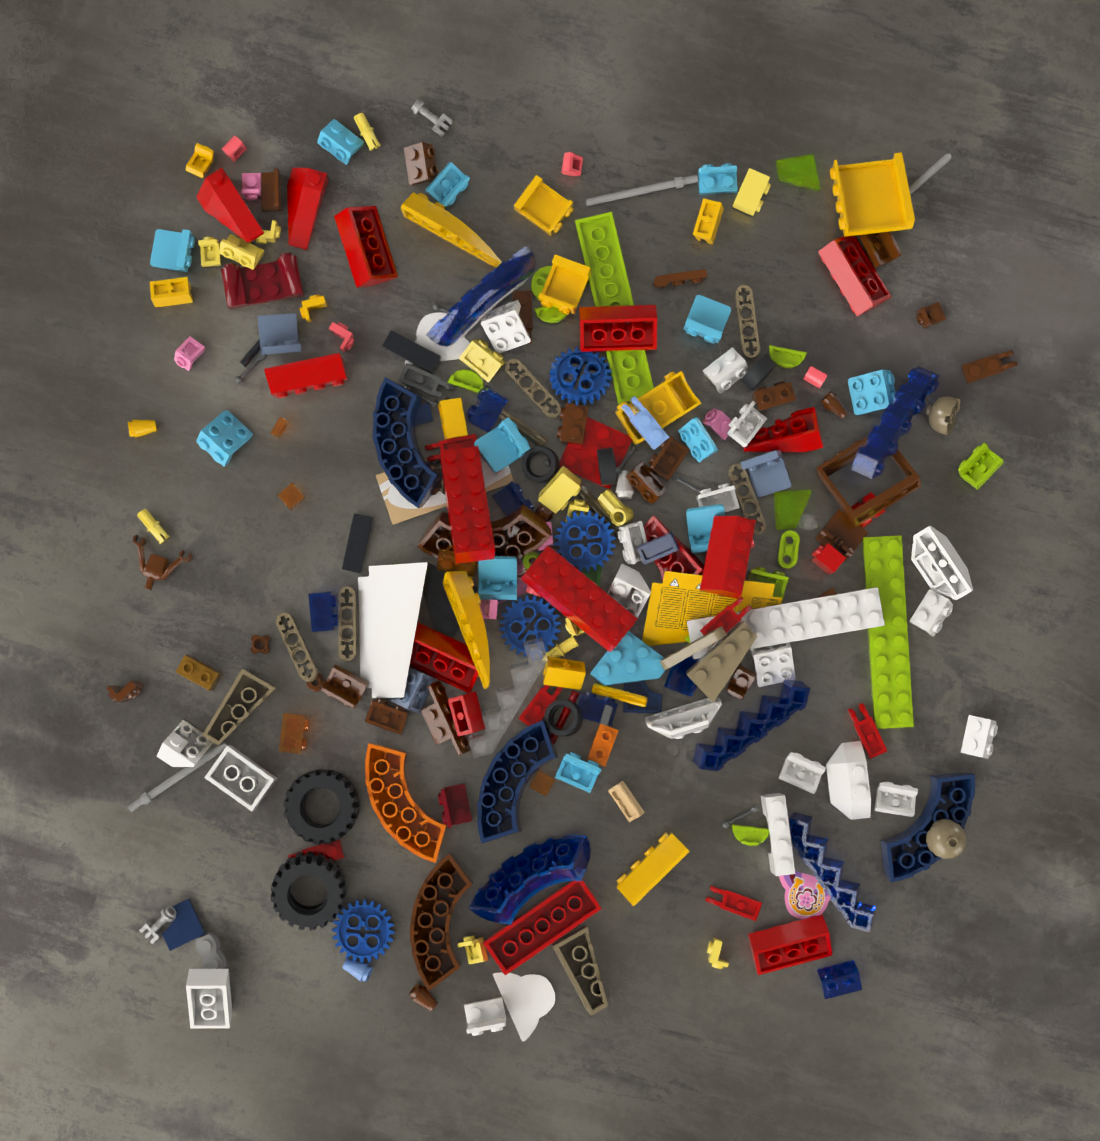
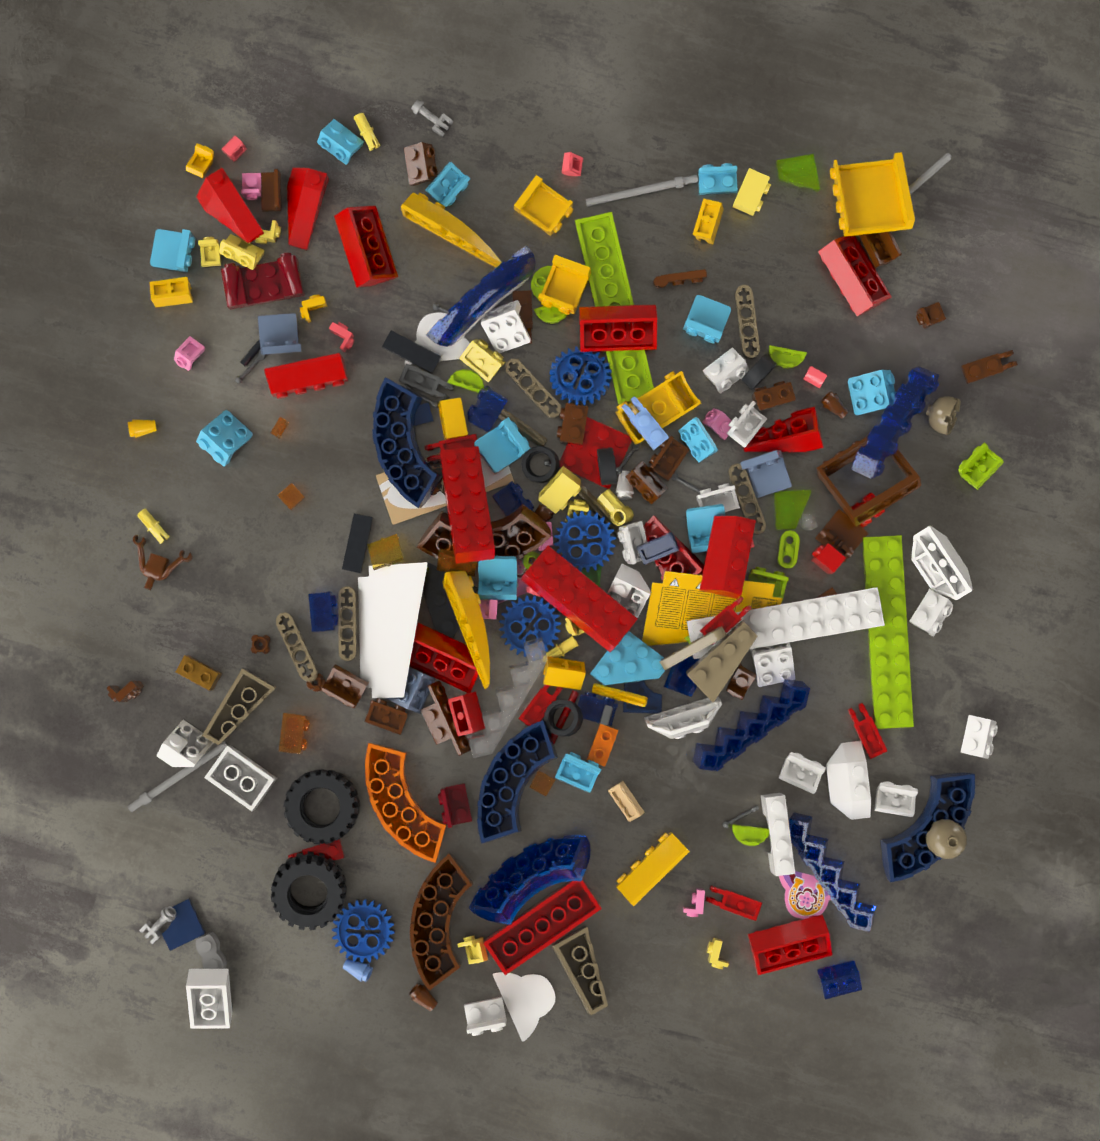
none -> clear yellow piece [367,534,404,571]
none -> bright pink bracket [683,888,705,917]

